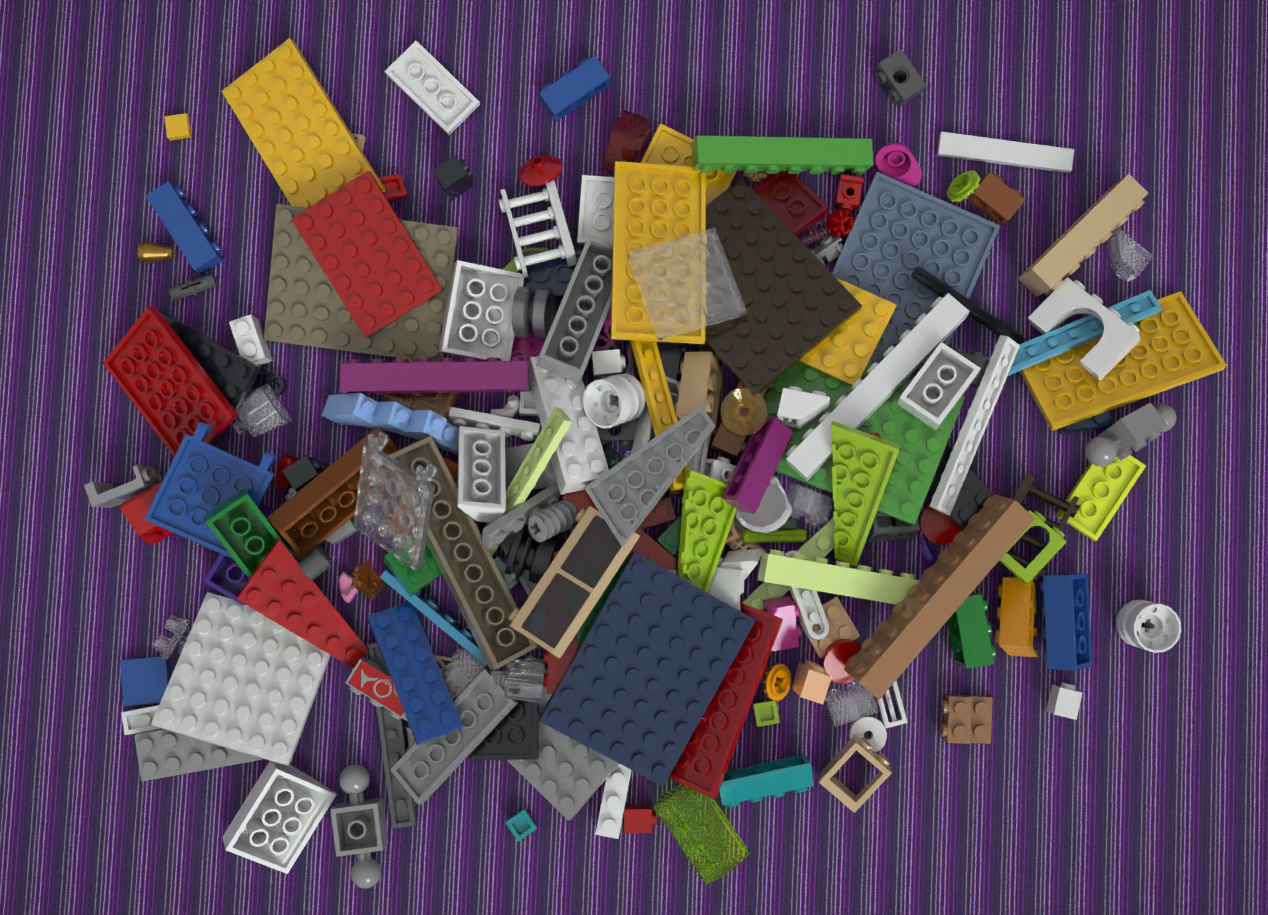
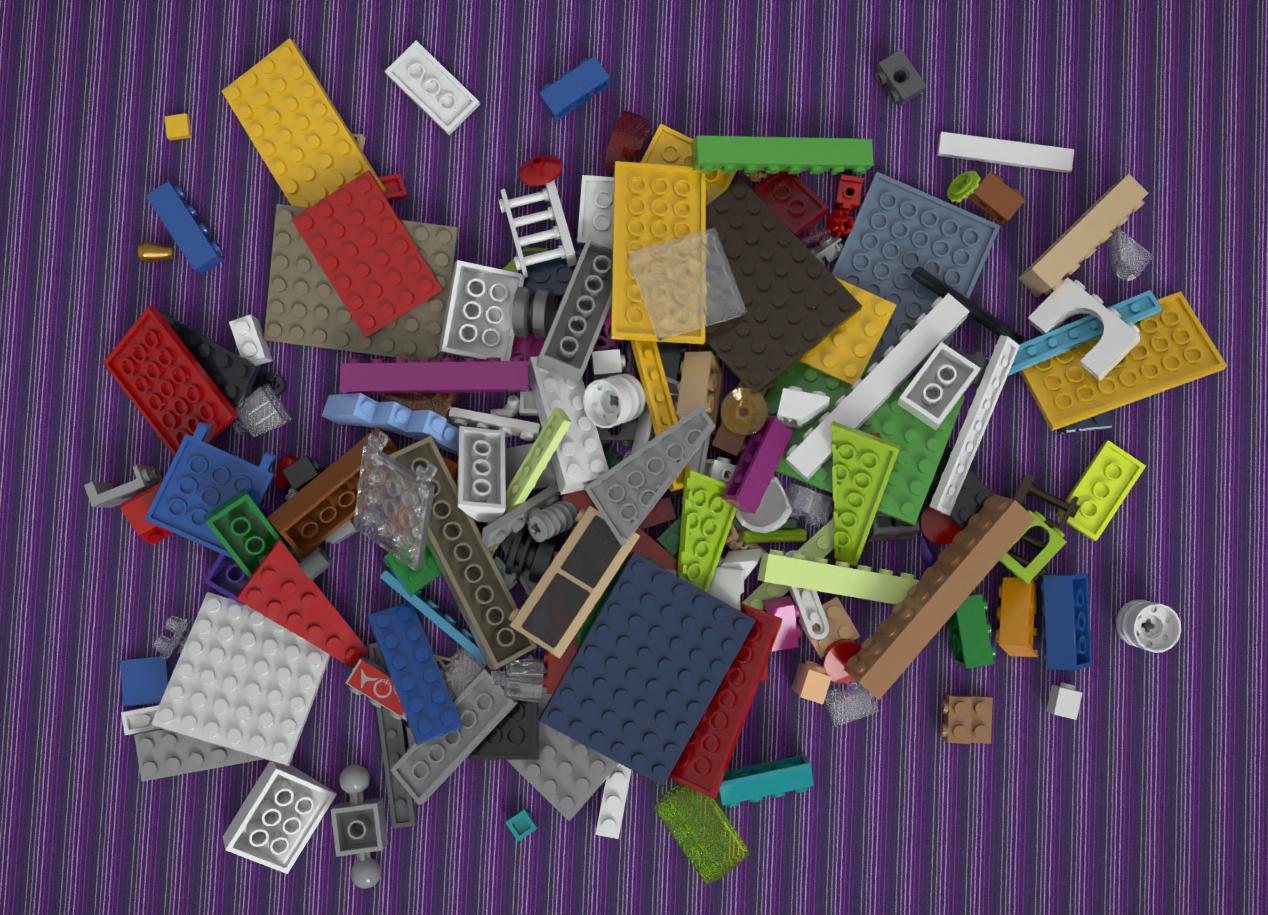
dark grey pin [169,273,218,301] -> none
bright pink tile [339,571,363,603] -> none
clear orange bracket [351,559,387,600] -> none
black brick [432,155,473,201] -> none
red brick [624,804,657,833] -> none
lime plate [753,700,780,727] -> none
light orange gear [762,663,791,701] -> none
tan window [818,735,892,813] -> none
white piece [849,716,887,753] -> none
dark pink piece [876,142,922,188] -> none
white tile [876,681,908,729] -> none
light grey brick [1085,402,1177,466] -> none

